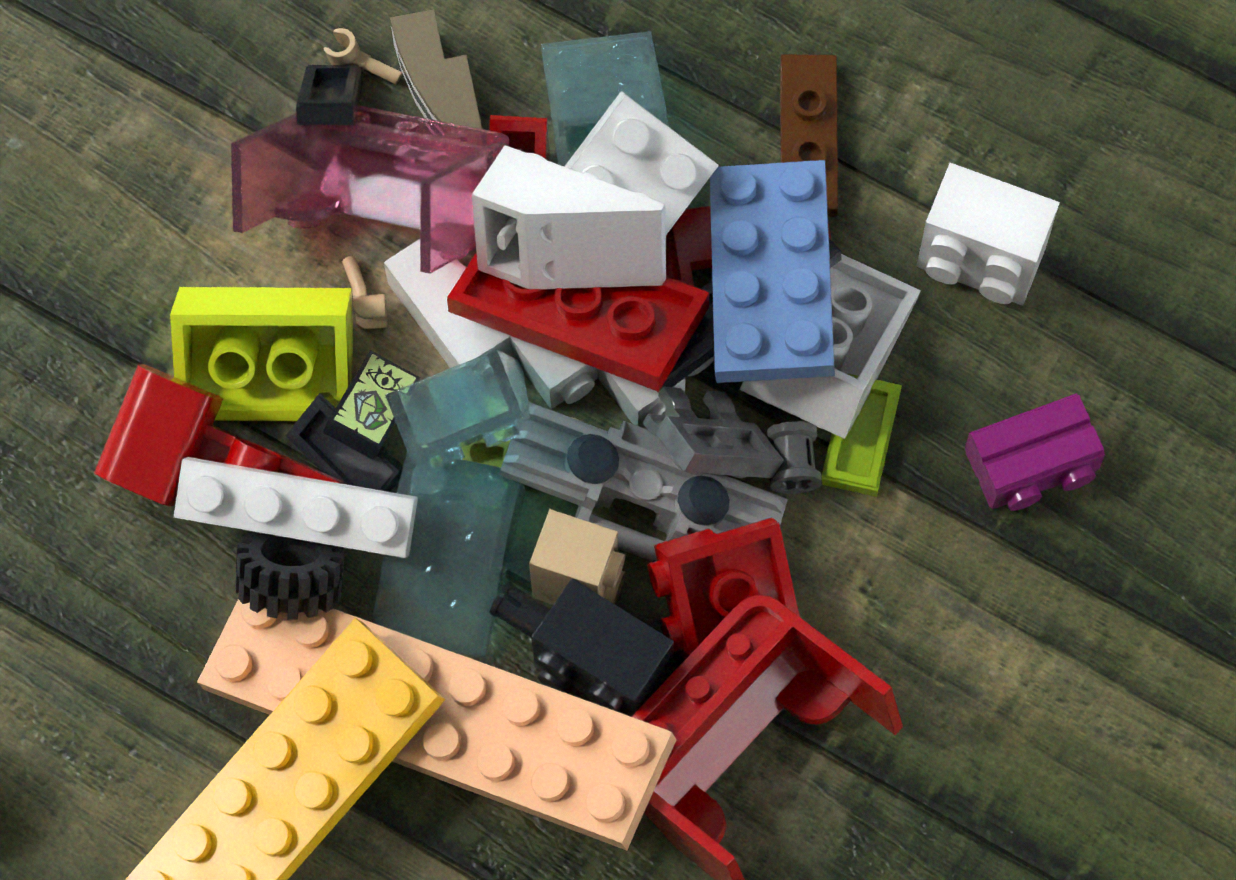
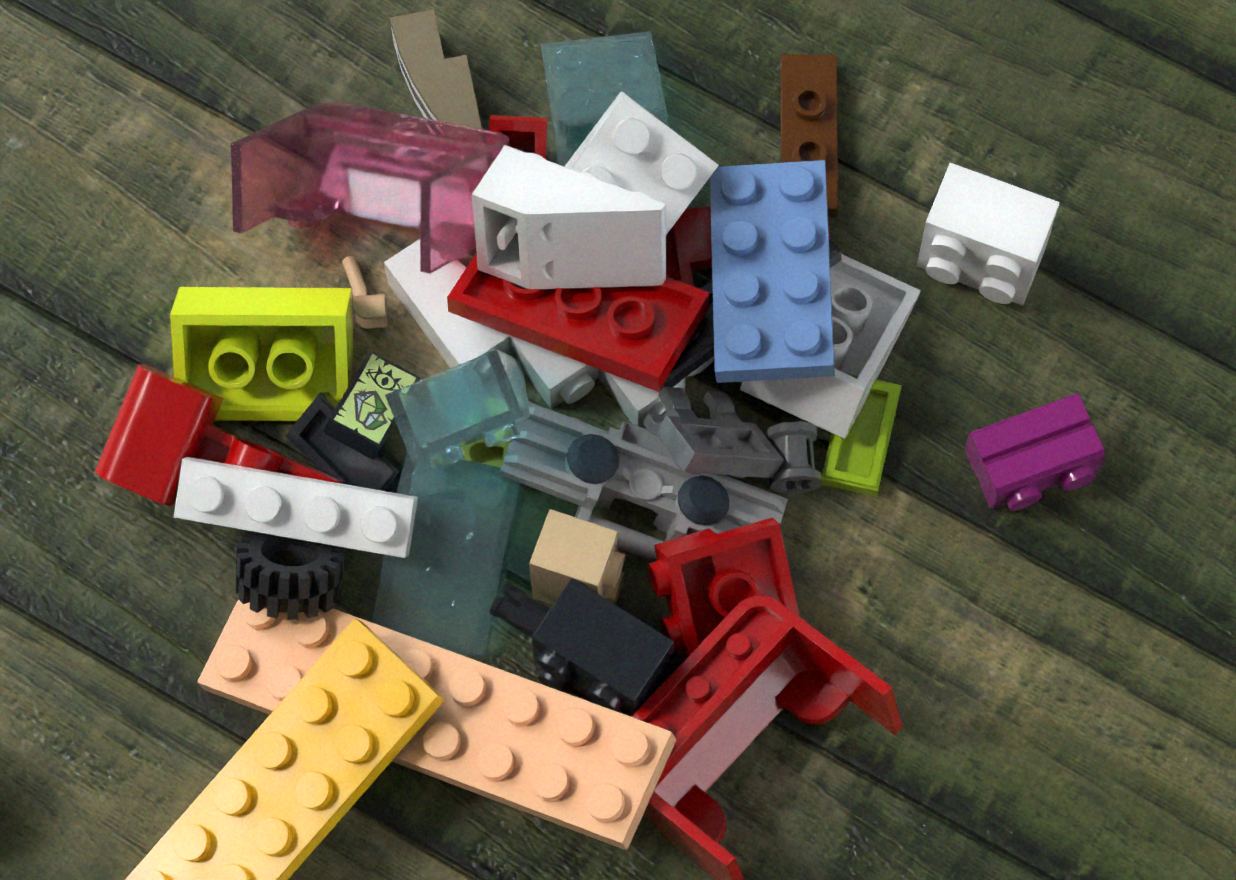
black tile [296,65,363,125] -> none
tan hand [324,28,402,85] -> none

